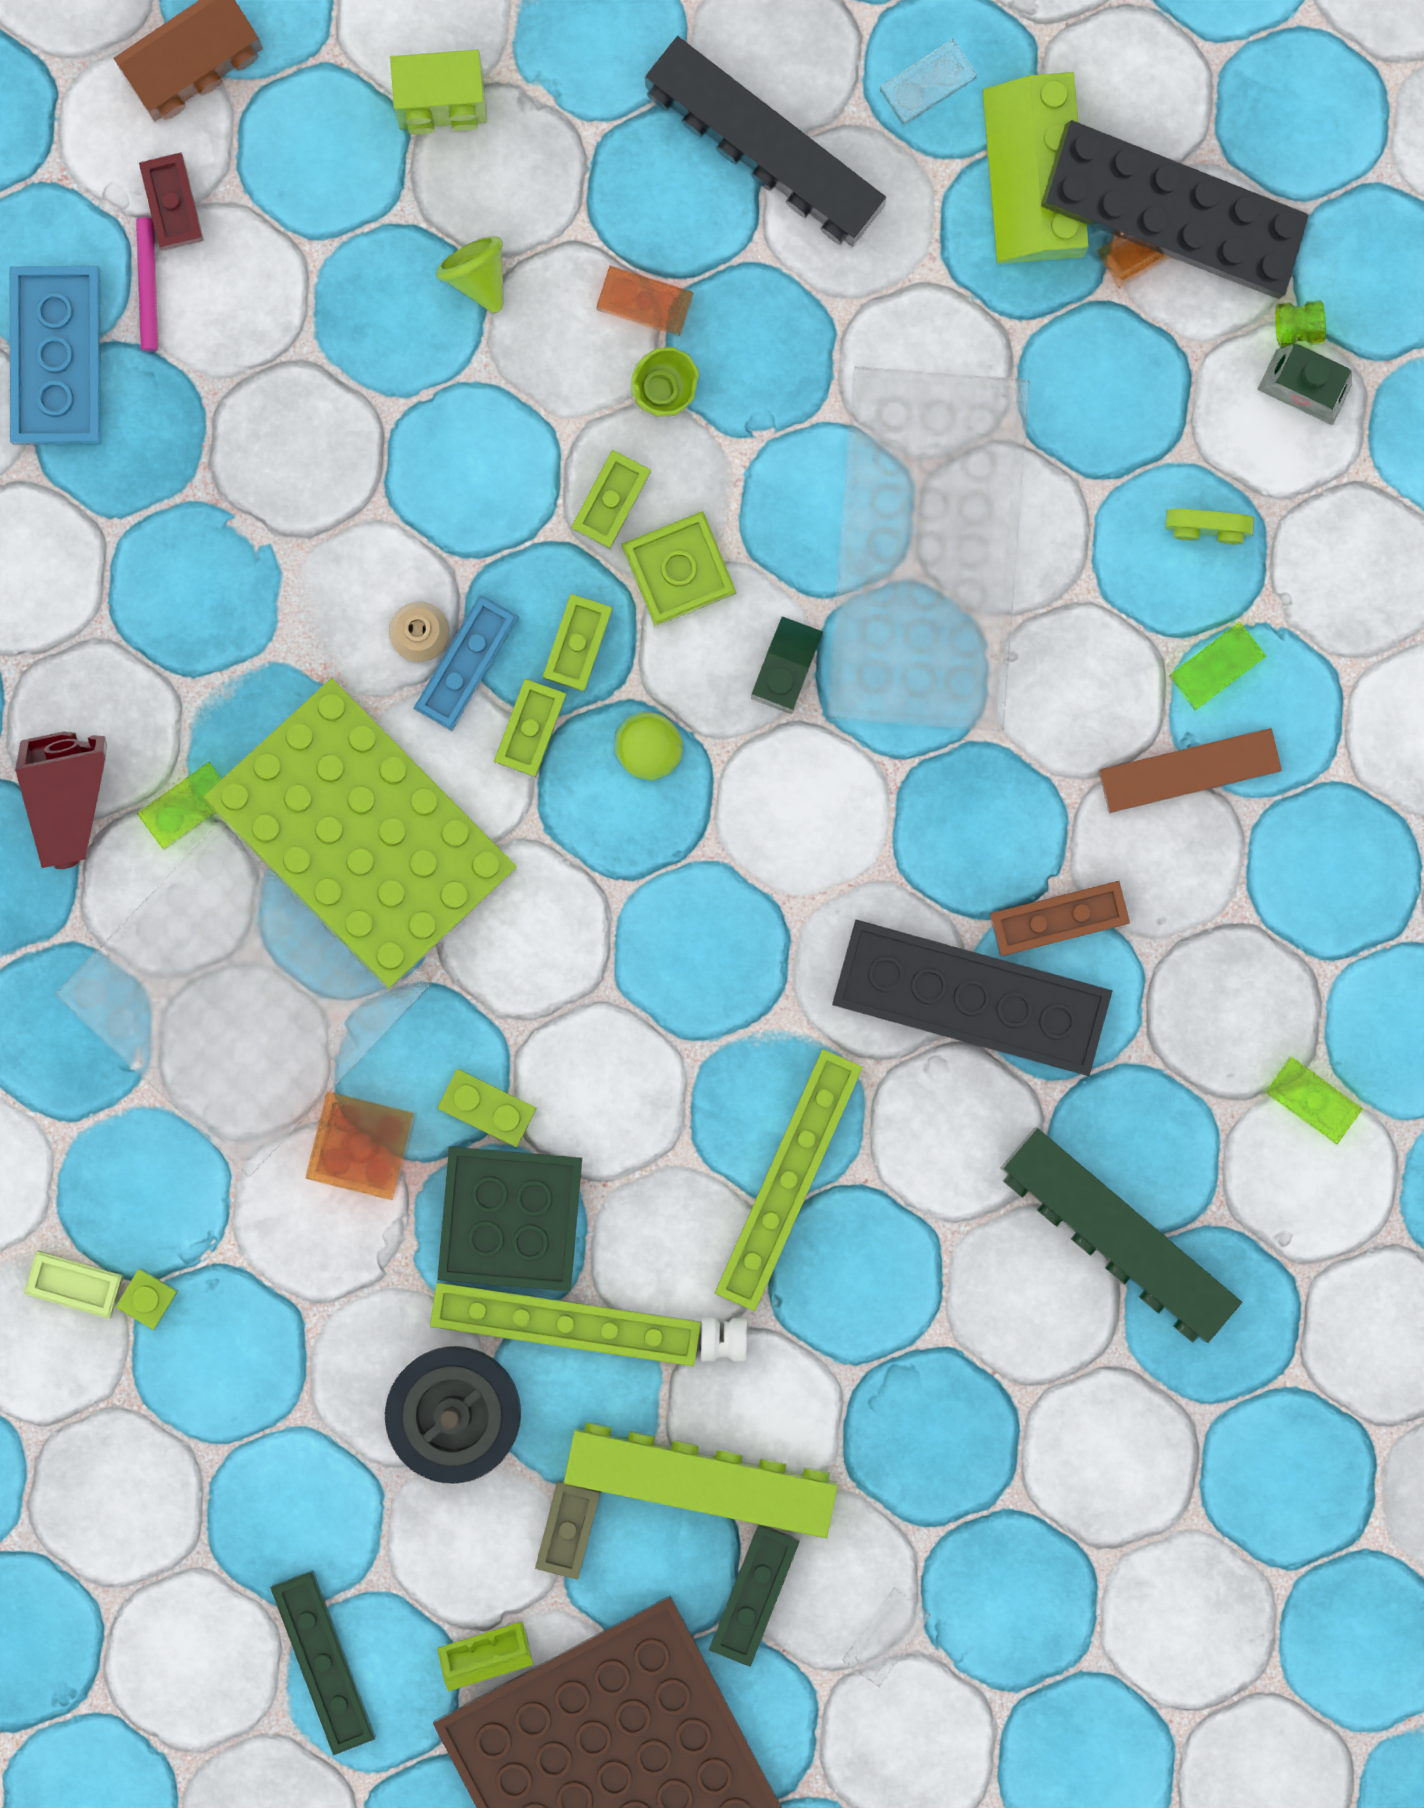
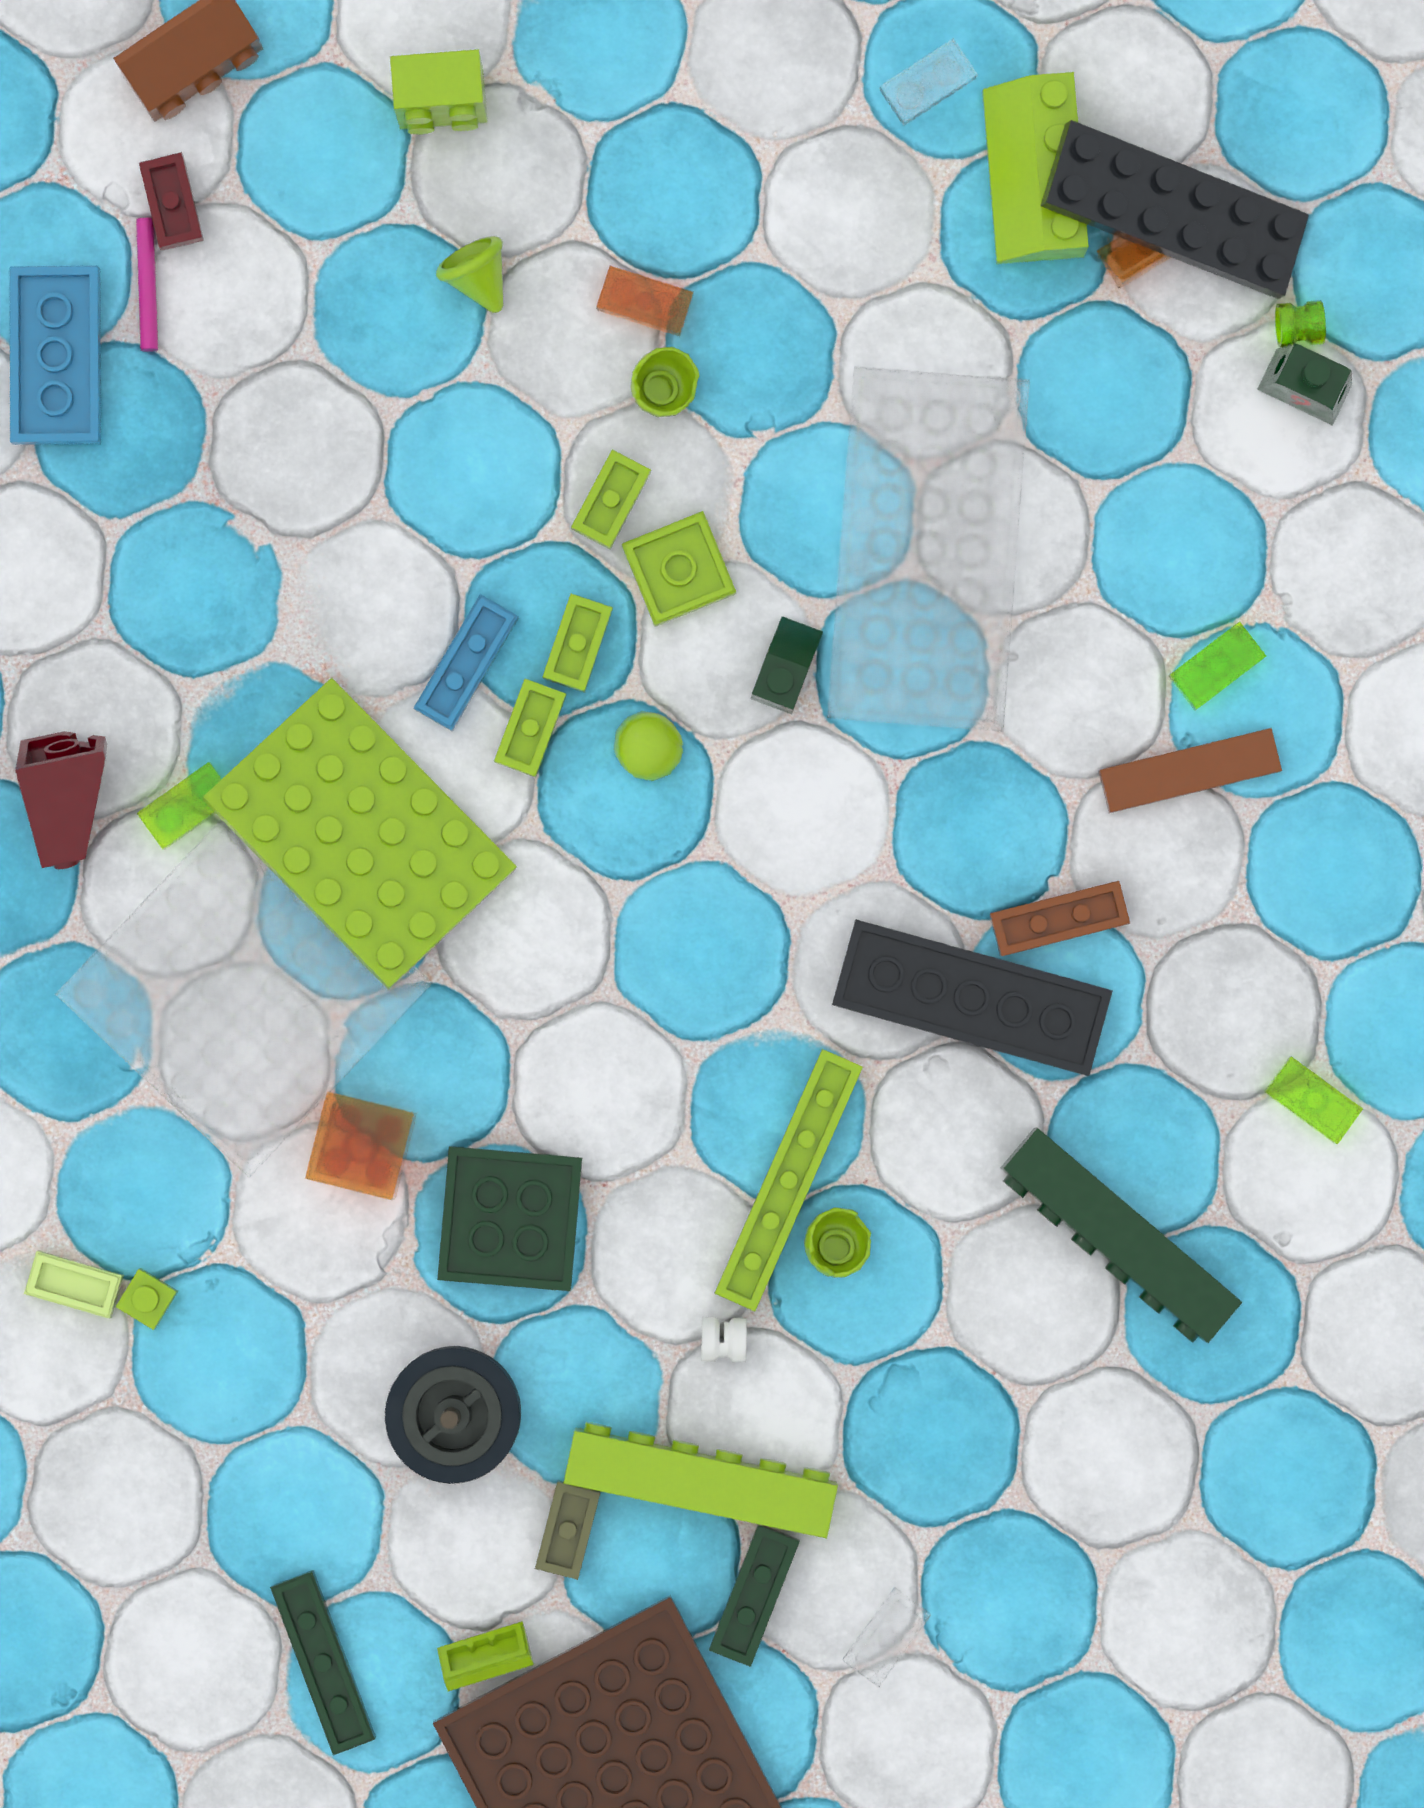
tan cone [389,602,449,662] -> none
lime plate [430,1282,701,1366] -> none
lime plate [437,1069,537,1148] -> none
black brick [645,35,887,247] -> none
lime plate [1165,509,1255,545] -> none
none -> lime hair [804,1207,871,1278]

